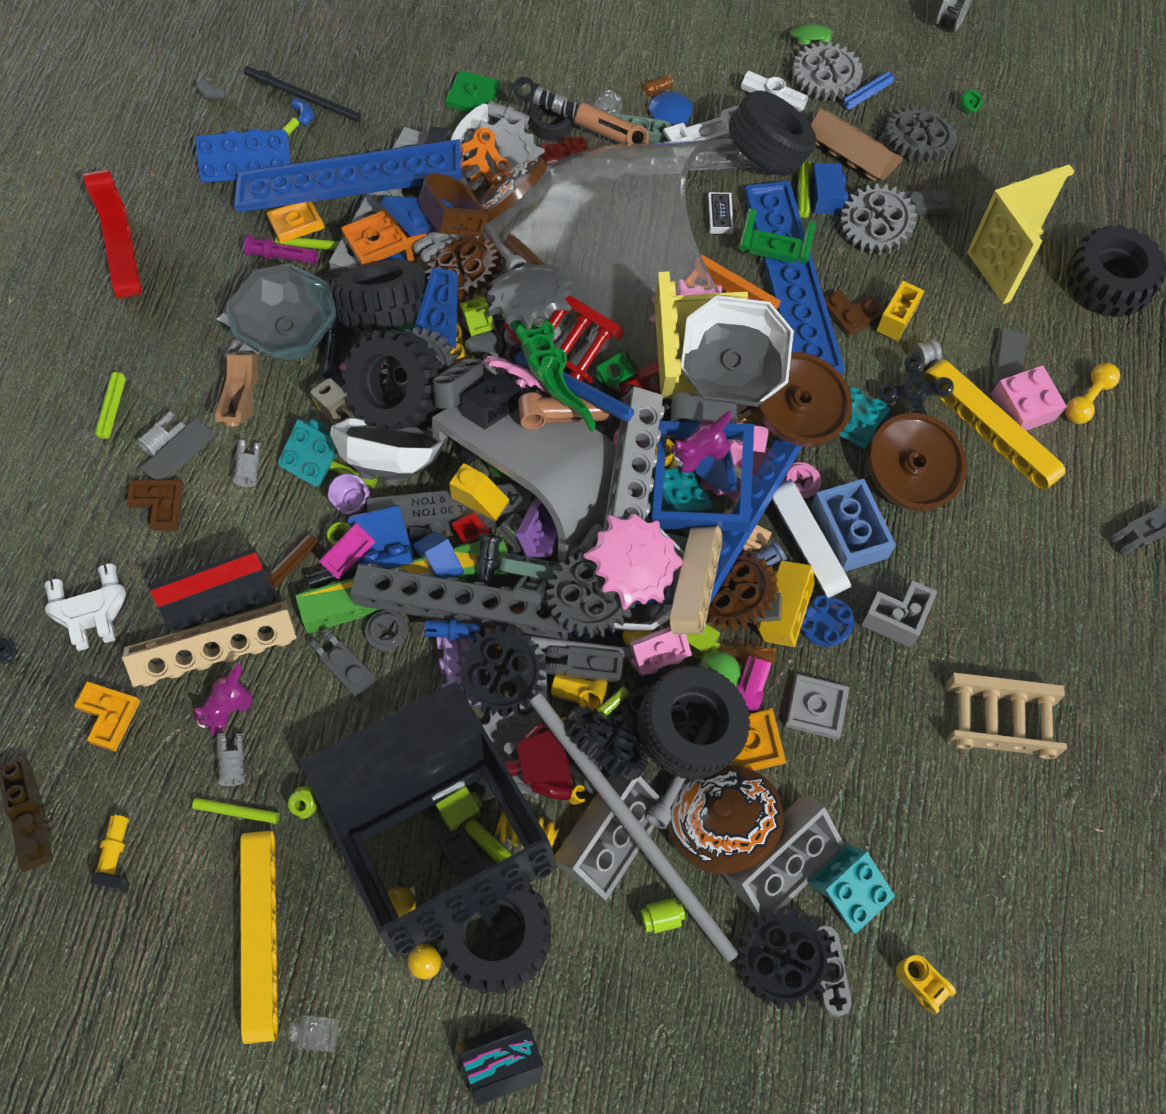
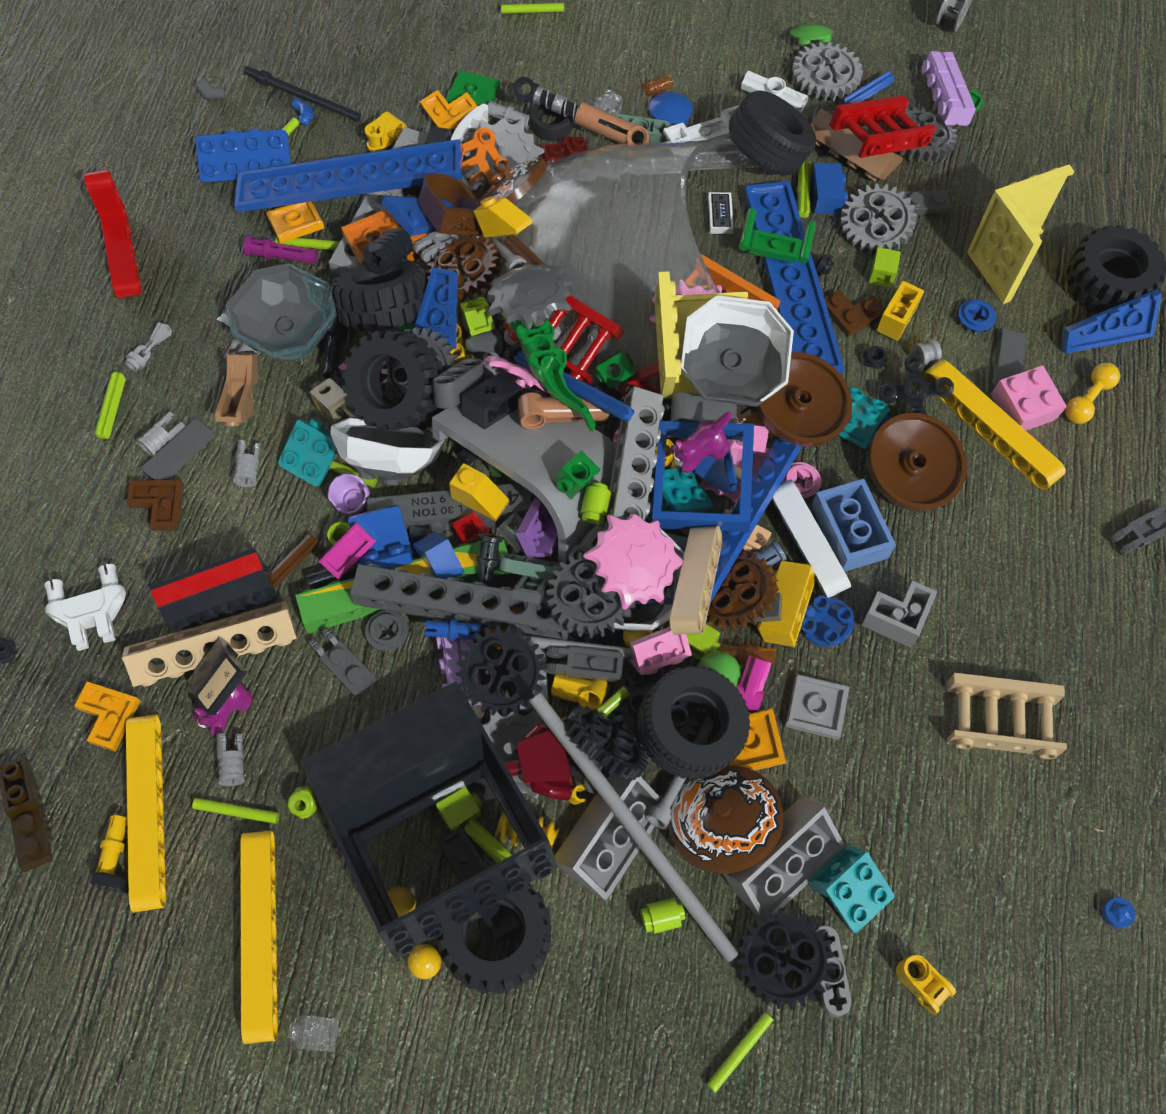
black slope [457,1021,544,1107] -> none
none -> light grey piece [125,322,172,372]
none -> yellow beam [126,714,166,913]
none -> black slope [187,637,248,715]
none -> black piece [363,228,413,275]
none -> yellow piece [365,112,407,152]
none -> light orange plate [420,90,478,130]
none -> yellow slope [473,196,533,238]
none -> lime bar [501,3,564,14]
none -> green brick [552,450,601,500]
none -> lime brick [581,483,612,525]
none -> lime bar [706,1012,773,1093]
none -> black plate [815,253,835,276]
none -> red fence [829,96,937,158]
none -> black plate [863,346,887,369]
none -> lime brick [869,247,901,288]
none -> lavender brick [922,51,976,126]
none -> blue gear [957,299,996,334]
none -> blue wing [1061,289,1162,353]
none -> blue tile [1102,897,1135,929]

